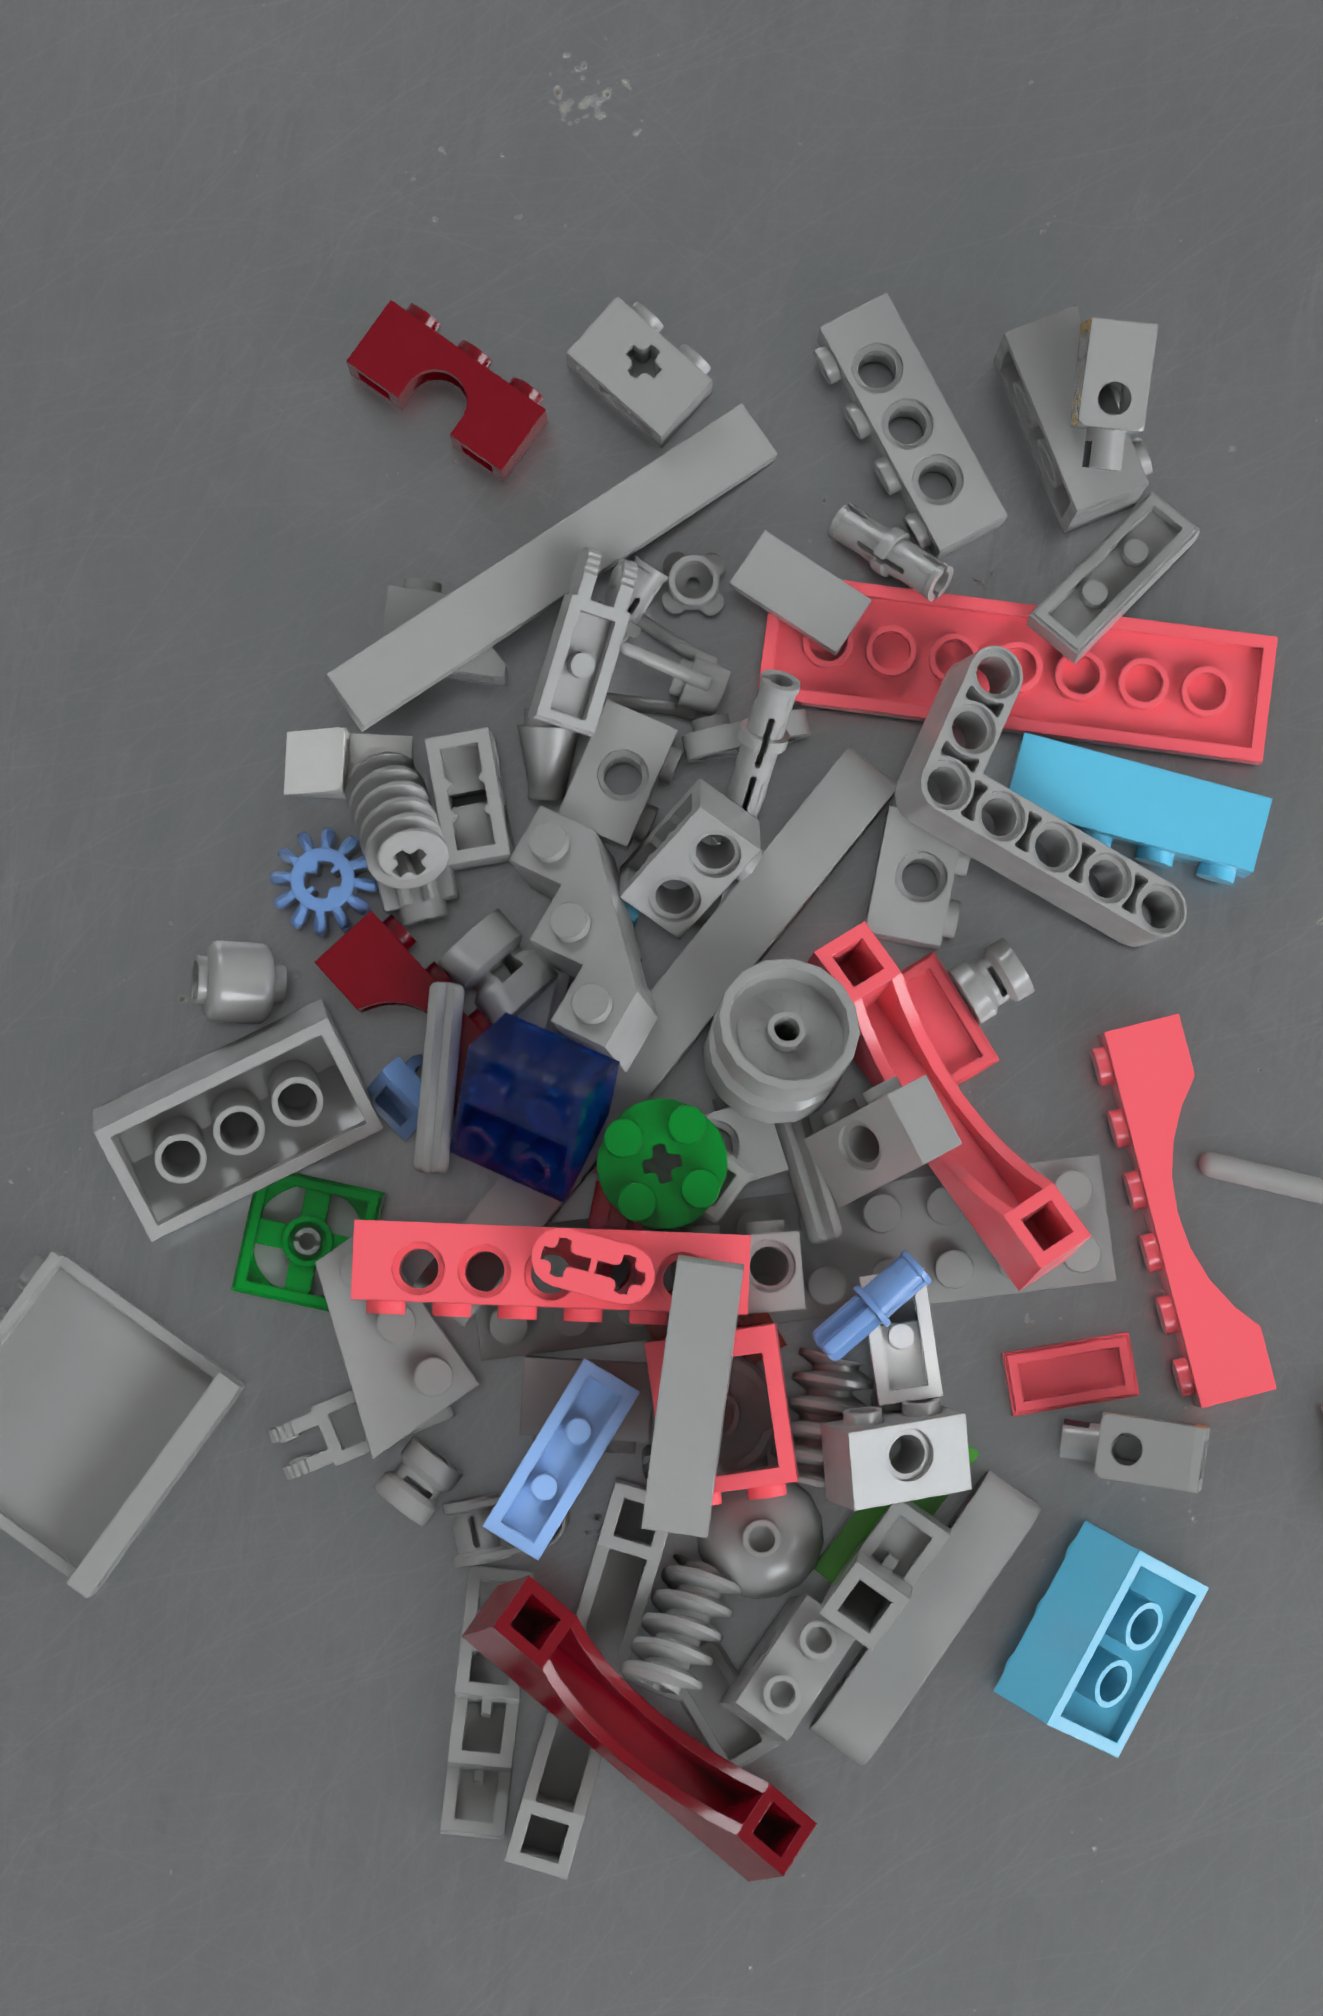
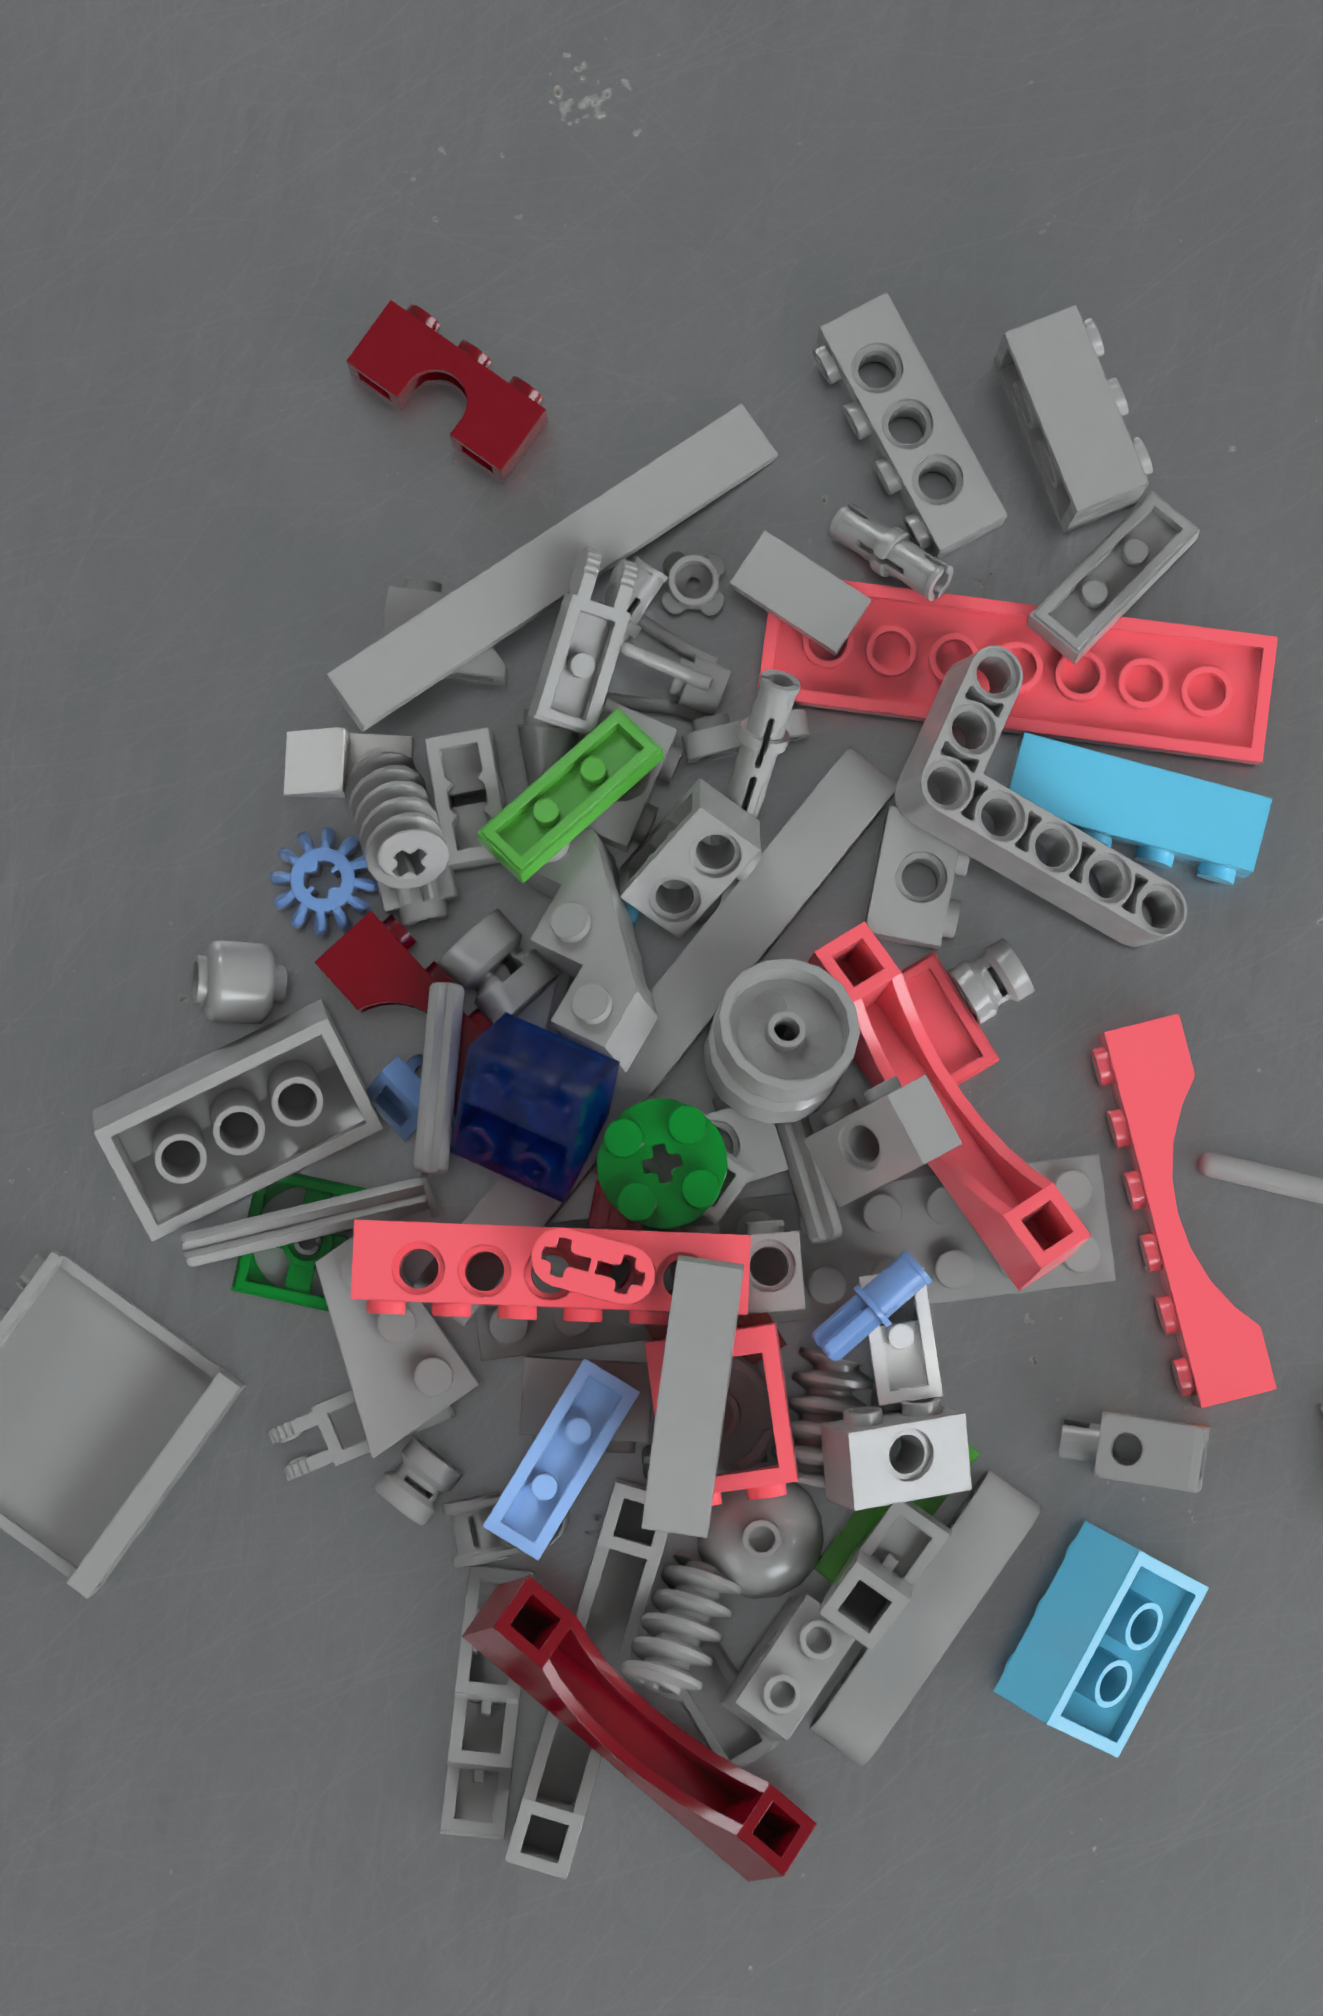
light grey brick [566,296,712,449] -> none
coral tile [1001,1332,1140,1416] -> none
light grey torso [1070,317,1158,471] -> none
none -> light grey axle [181,1172,439,1267]
none -> bright green tile [476,708,664,884]

